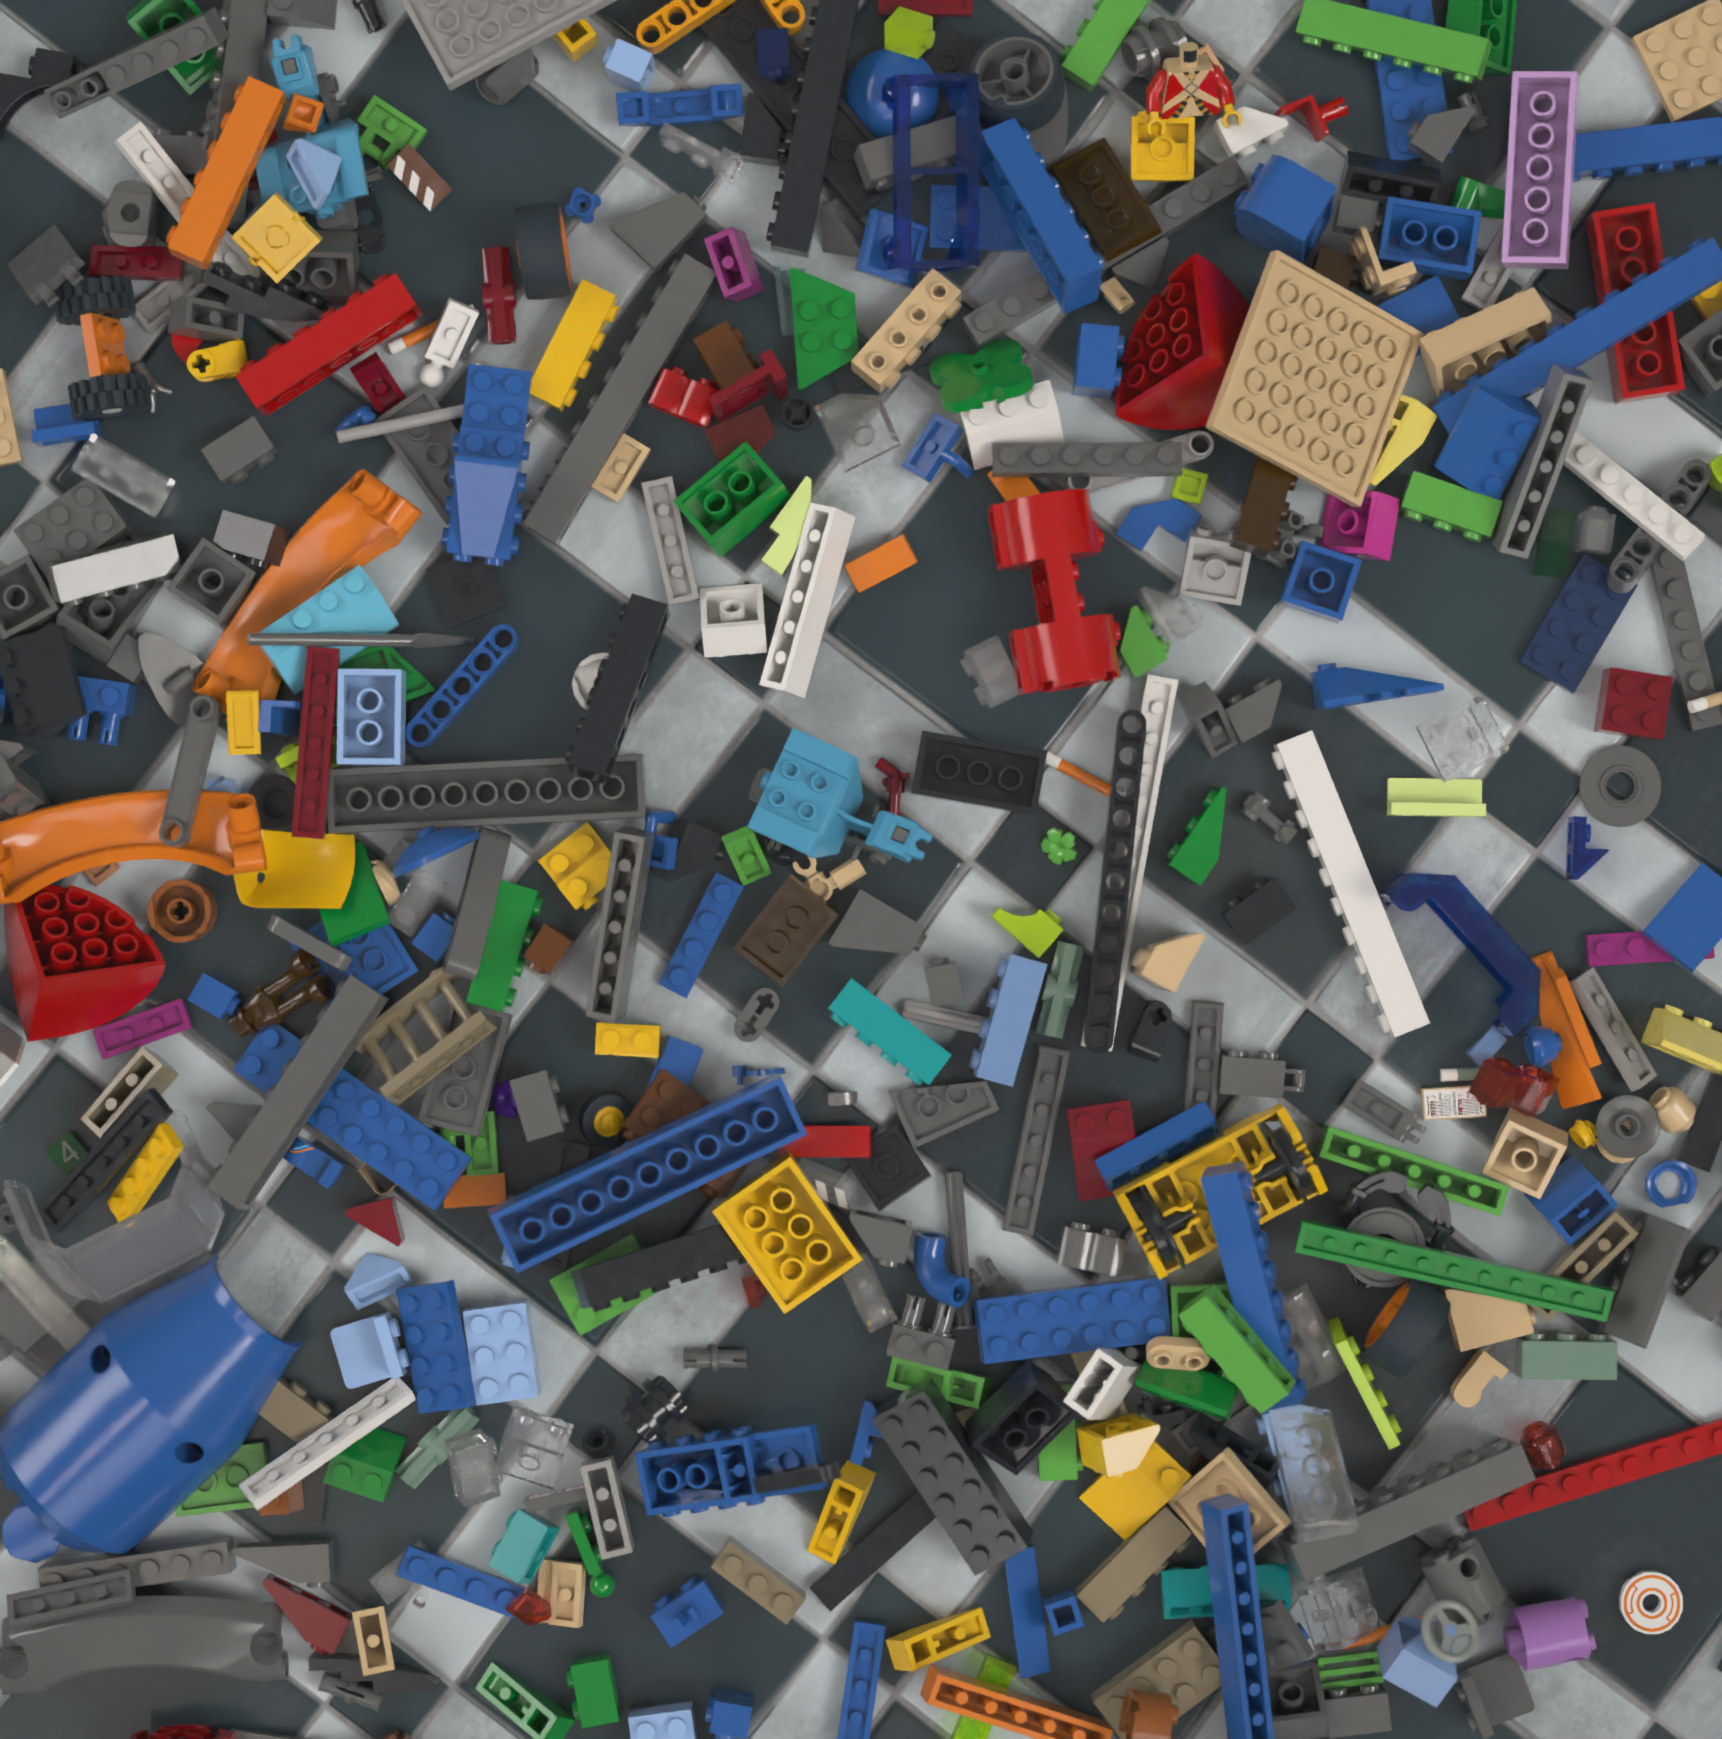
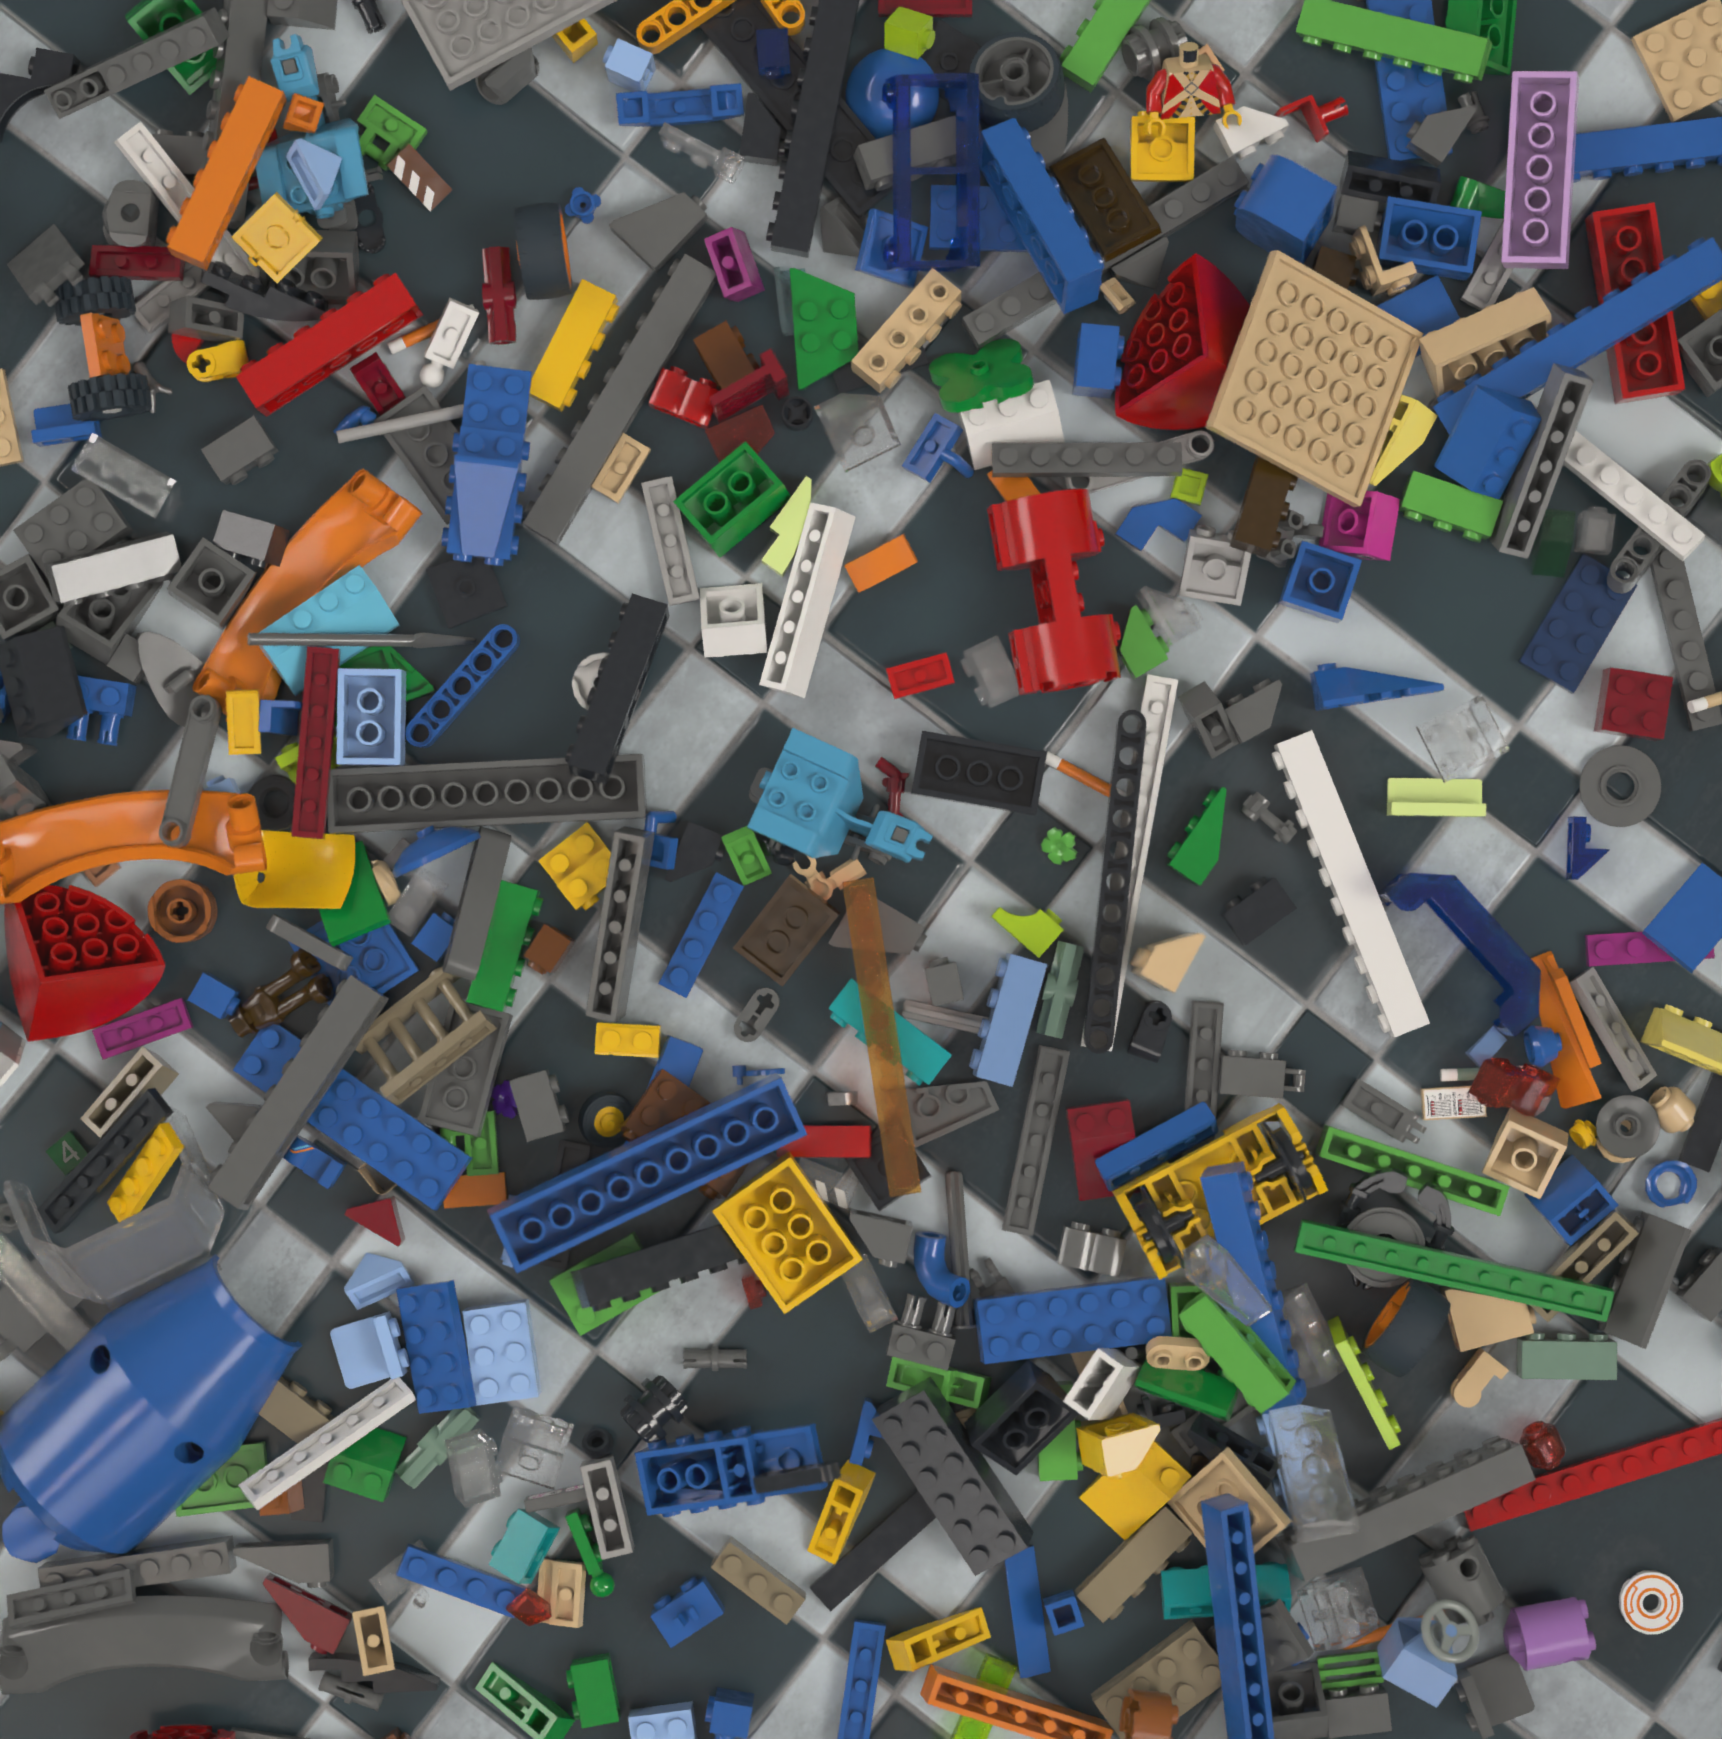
none -> clear orange plate [842,877,921,1197]
none -> red plate [886,652,955,700]
none -> clear slope [1183,1234,1272,1327]

